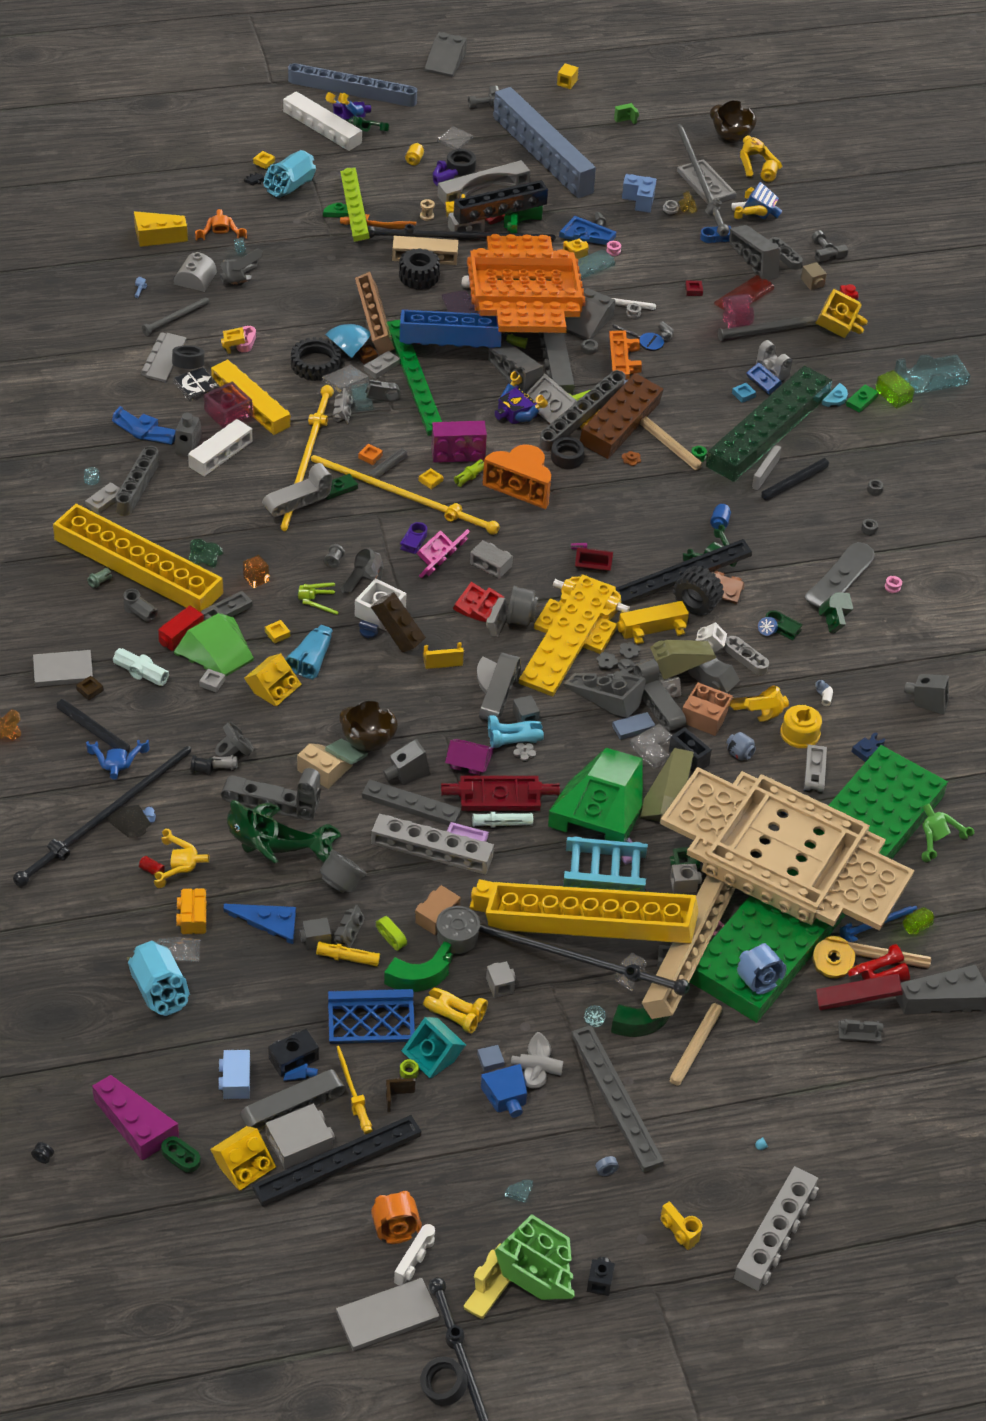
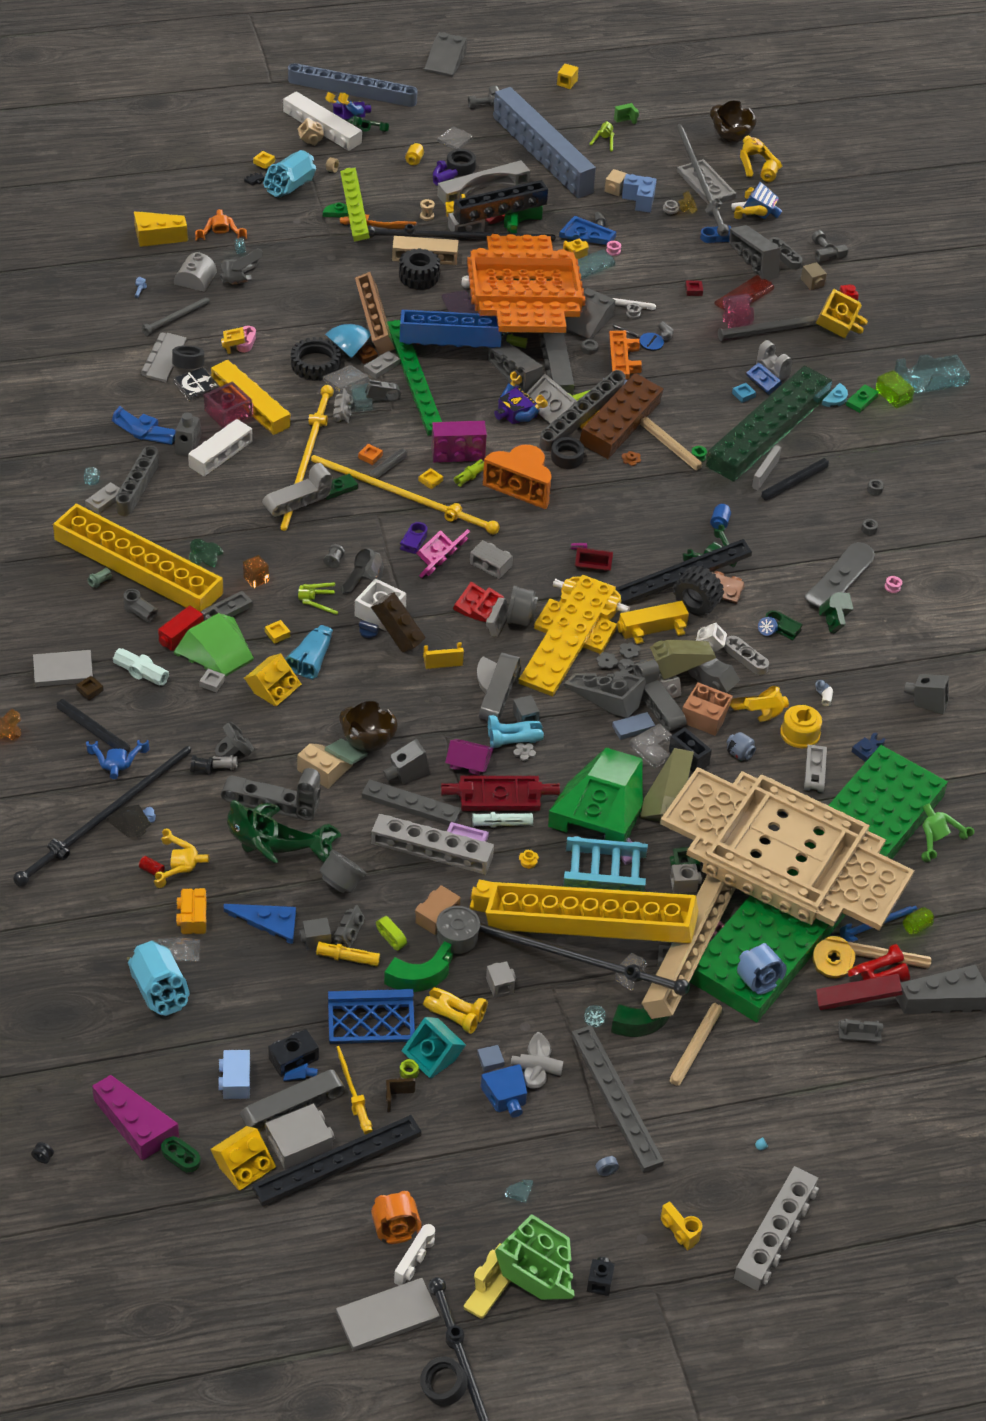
none -> tan brick [298,118,324,146]
none -> tan axle [326,157,339,173]
none -> yellow plate [519,850,539,869]
none -> lime plant [589,121,614,152]
none -> tan brick [605,169,627,196]

